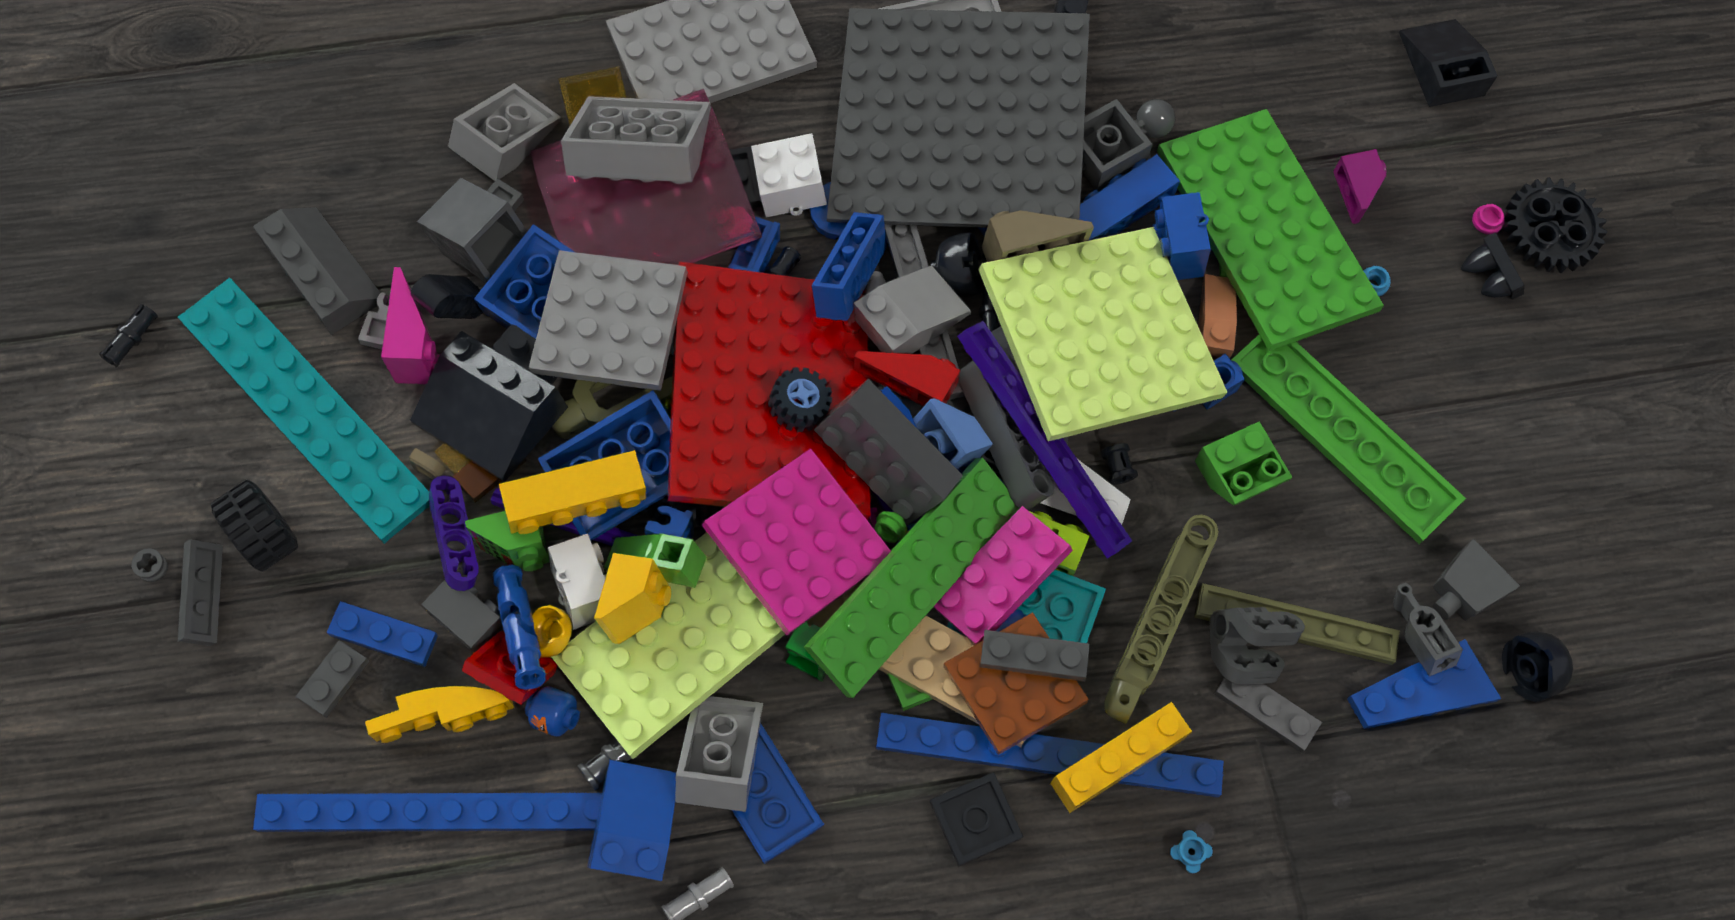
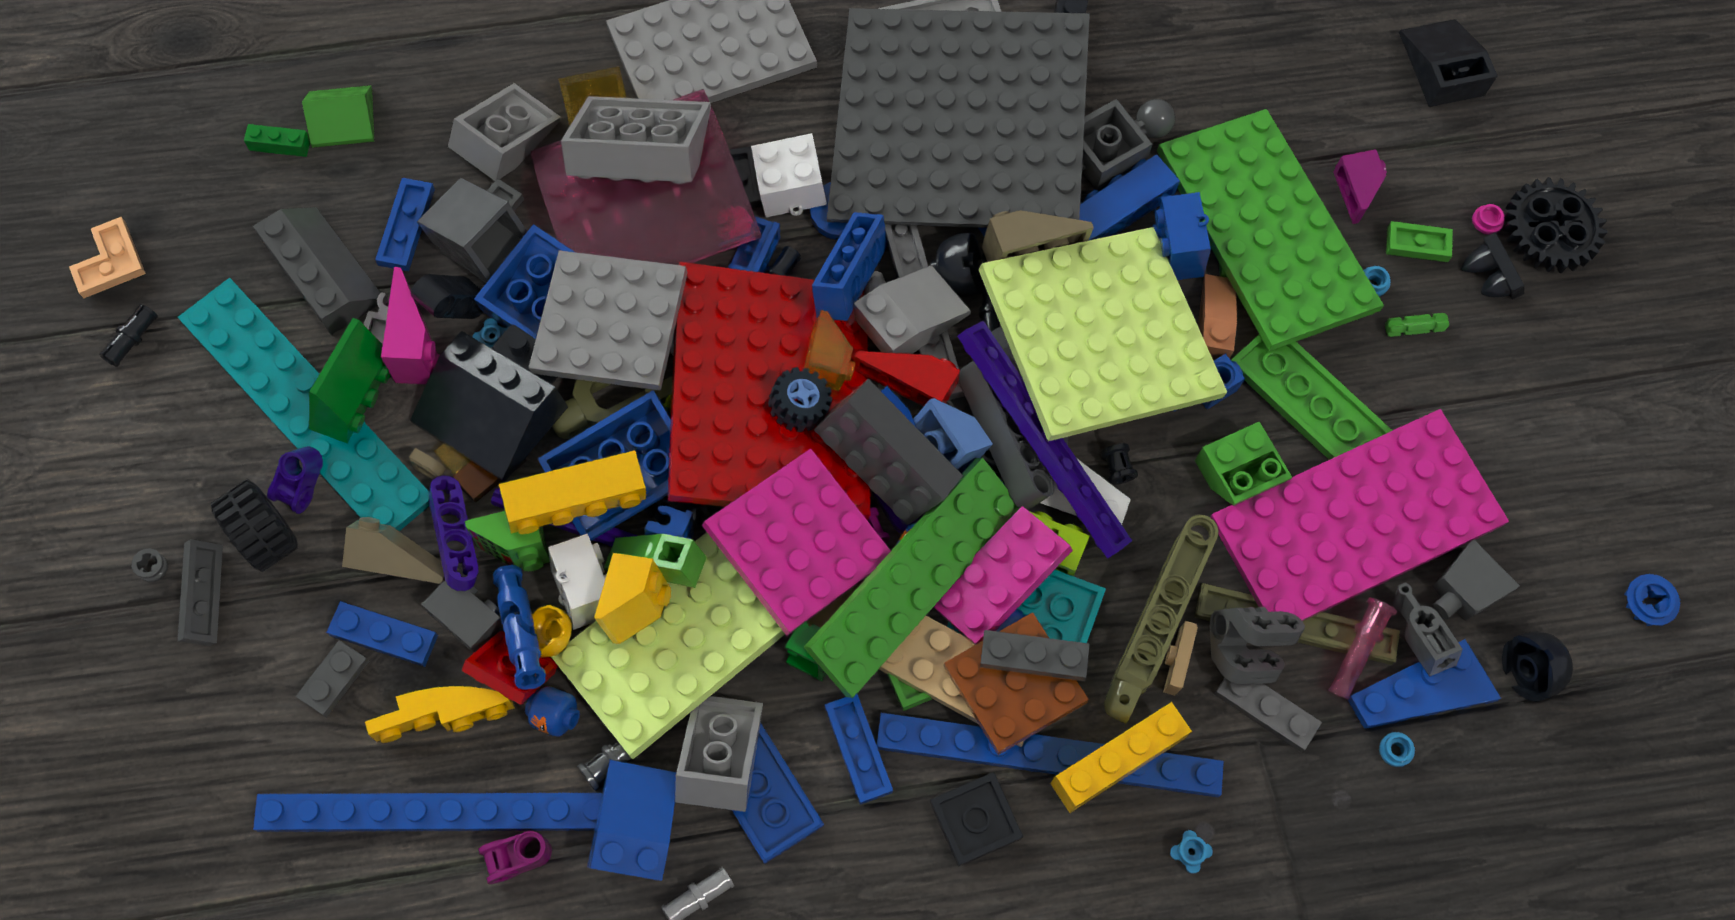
bright green plate [875,511,908,543] -> none
none -> light nougat plate [69,217,146,298]
none -> green piece [244,124,310,157]
none -> dark purple piece [267,446,323,514]
none -> bright green slope [302,85,374,148]
none -> green slope [309,318,391,443]
none -> dark tan slope [342,517,445,584]
none -> blue plate [375,178,435,272]
none -> dark azure plate [473,318,508,349]
none -> magenta piece [478,831,552,885]
none -> clear yellow slope [804,310,855,391]
none -> blue plate [825,694,893,805]
none -> tan plate [1163,621,1198,696]
none -> dark pink plate [1210,409,1509,621]
none -> clear pink pin [1328,597,1397,700]
none -> dark azure plate [1379,732,1415,767]
none -> bright green axle [1385,313,1449,337]
none -> bright green plate [1386,221,1453,262]
none -> blue gear [1624,574,1680,627]

